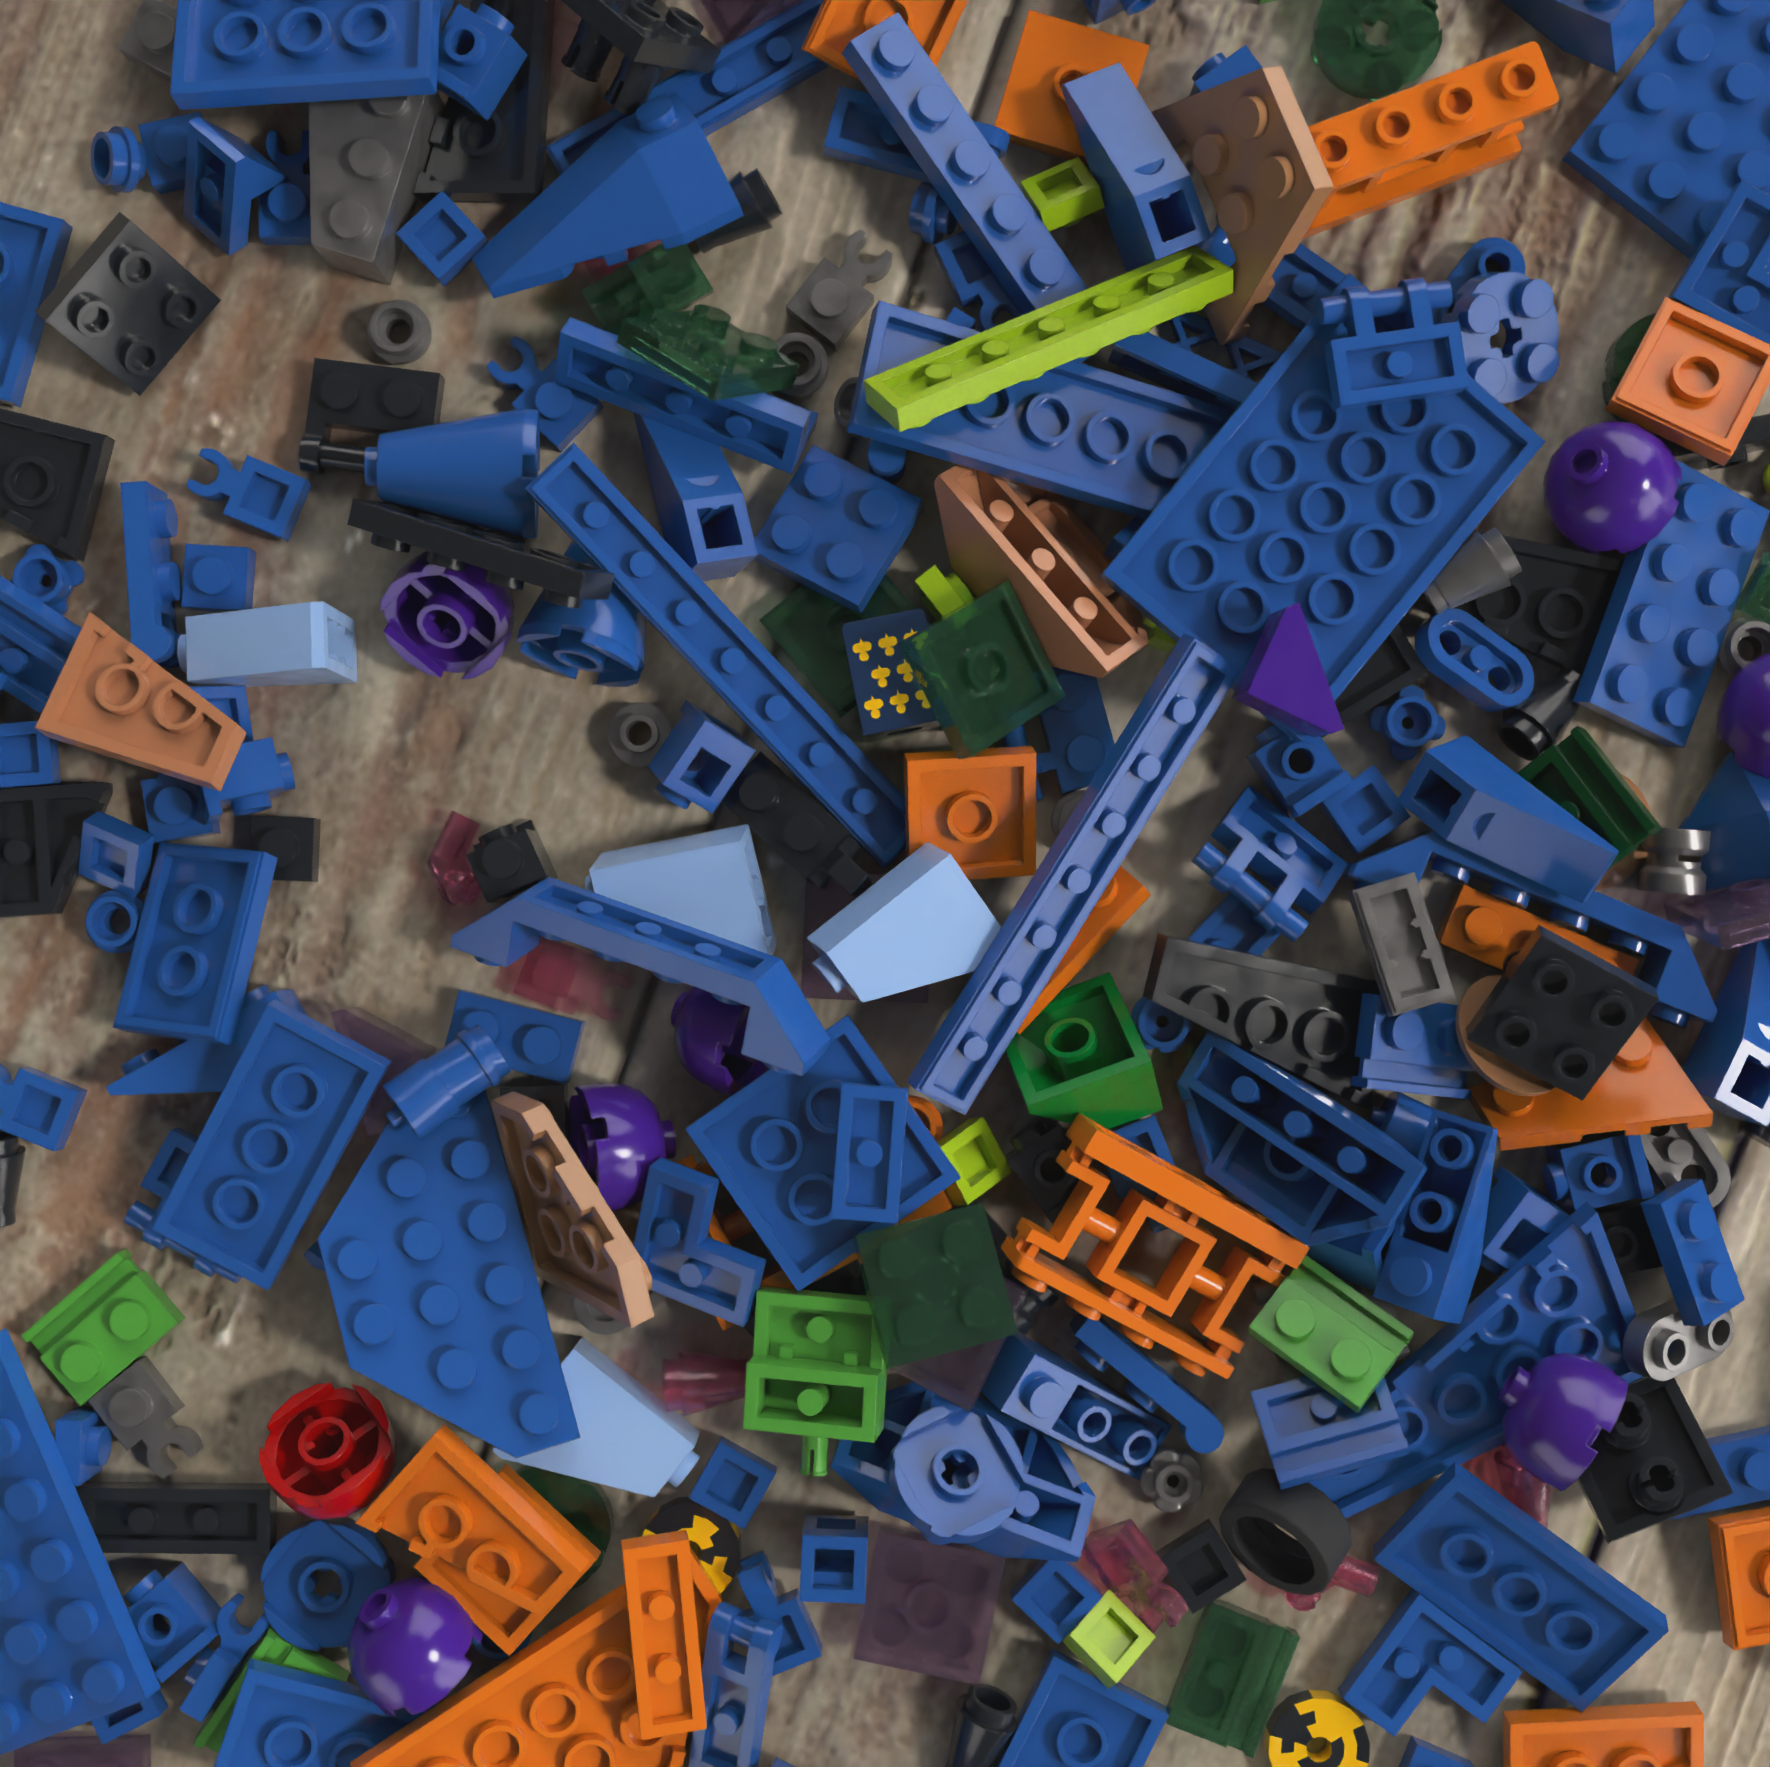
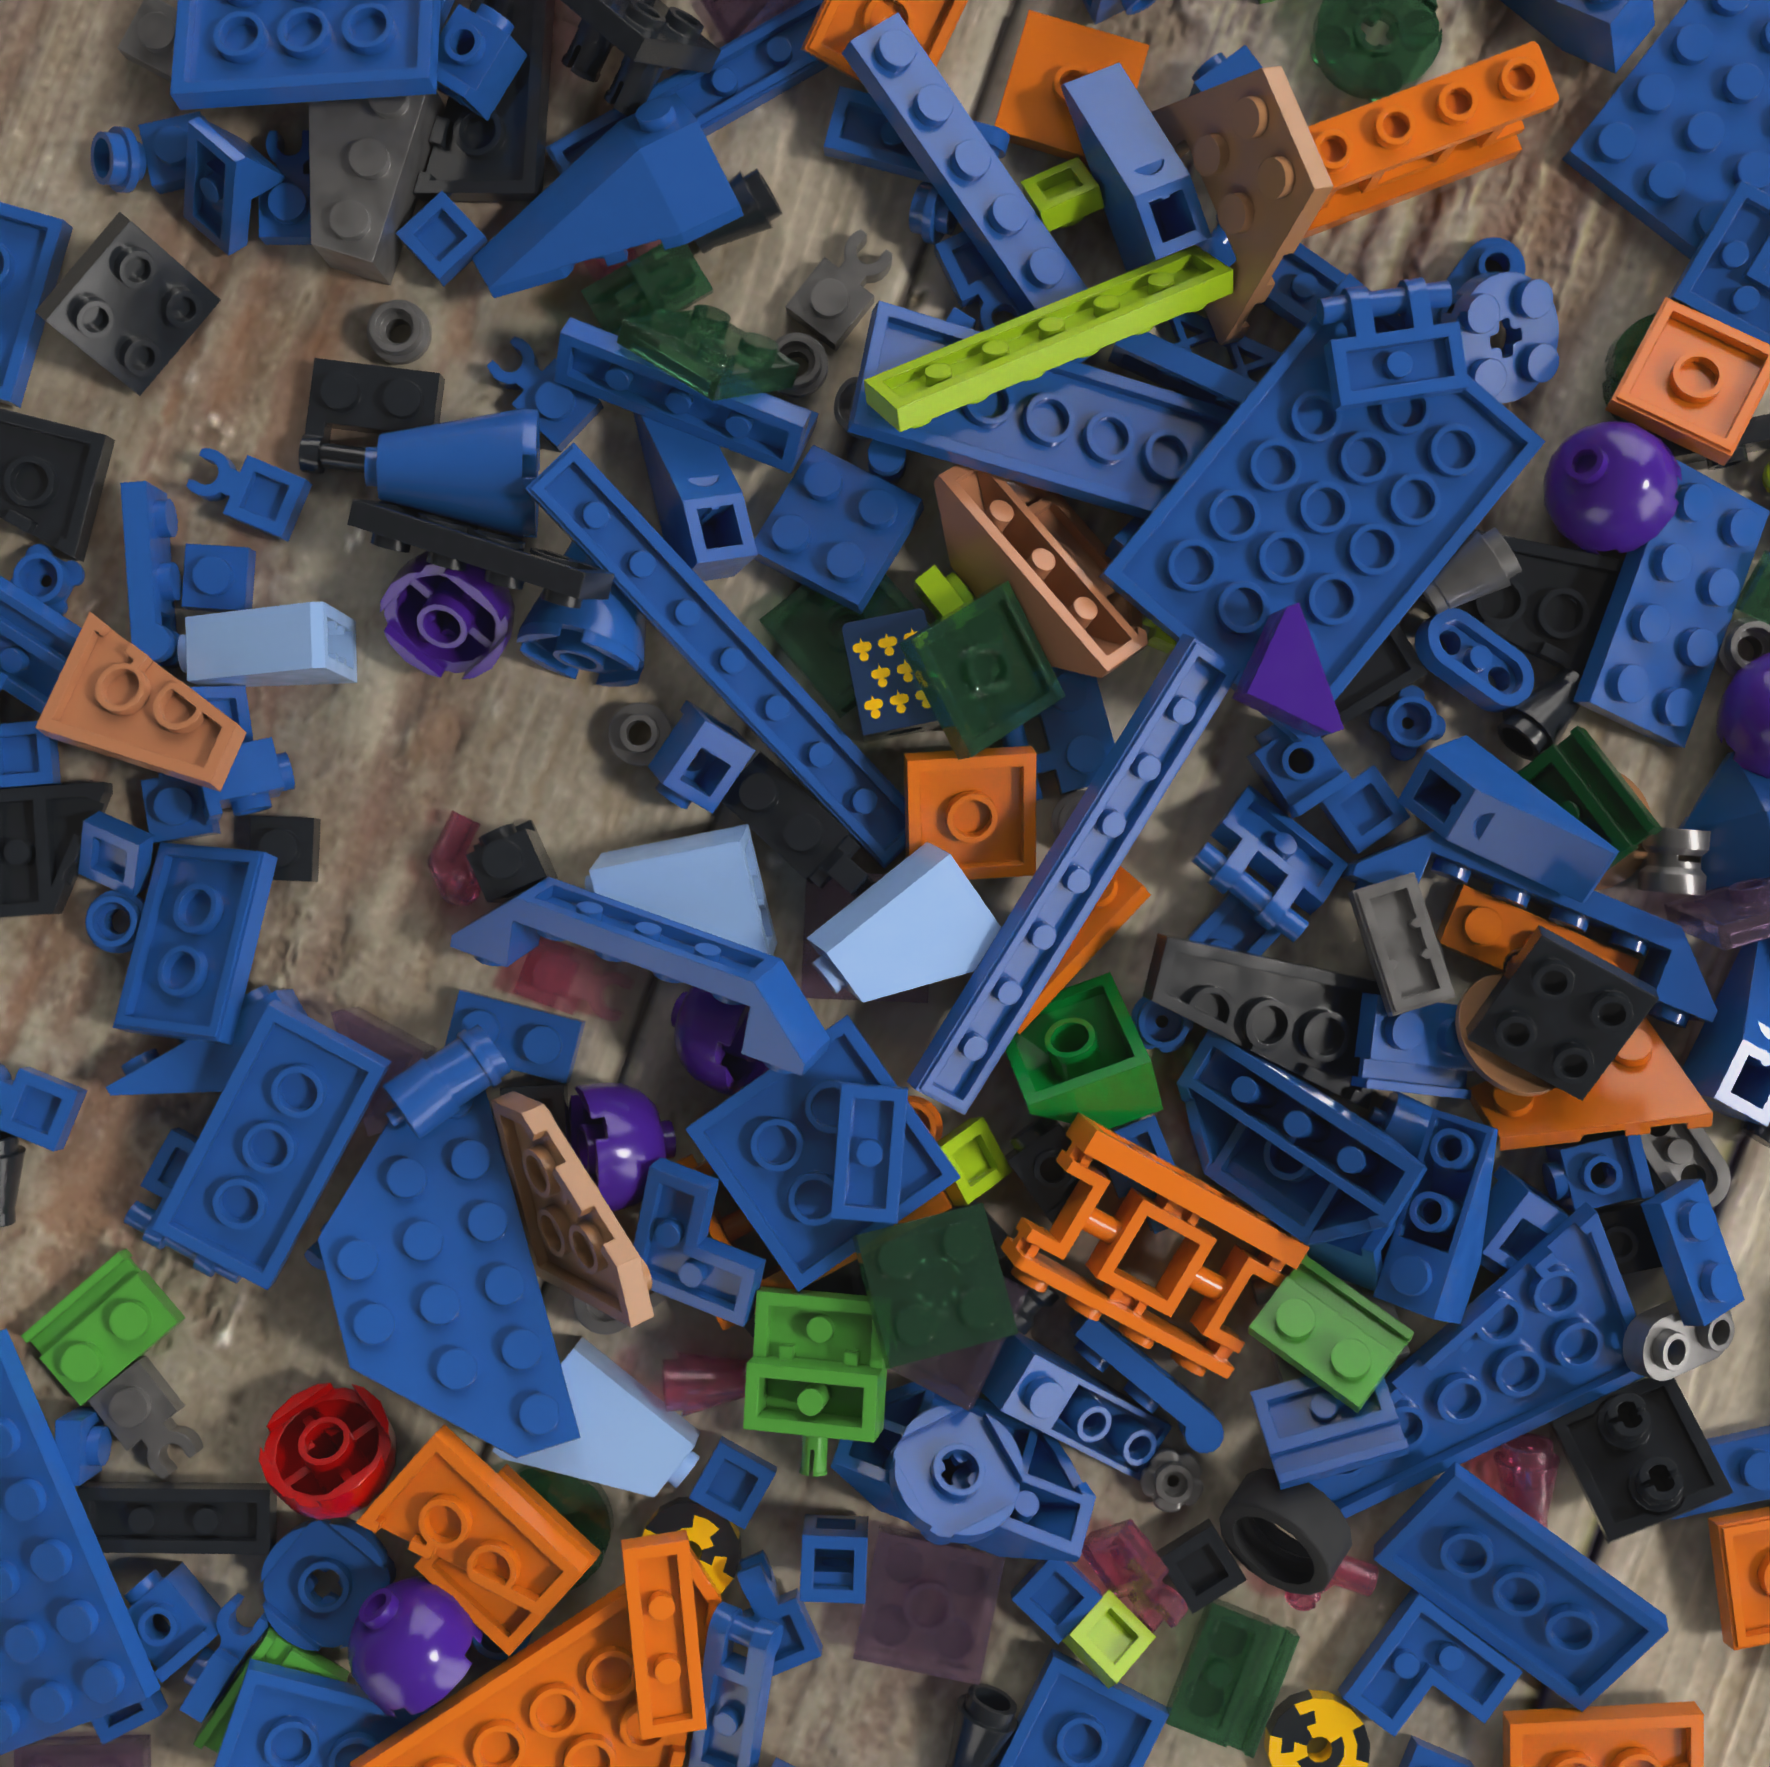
dark purple cylinder [1498,1352,1628,1491] -> none

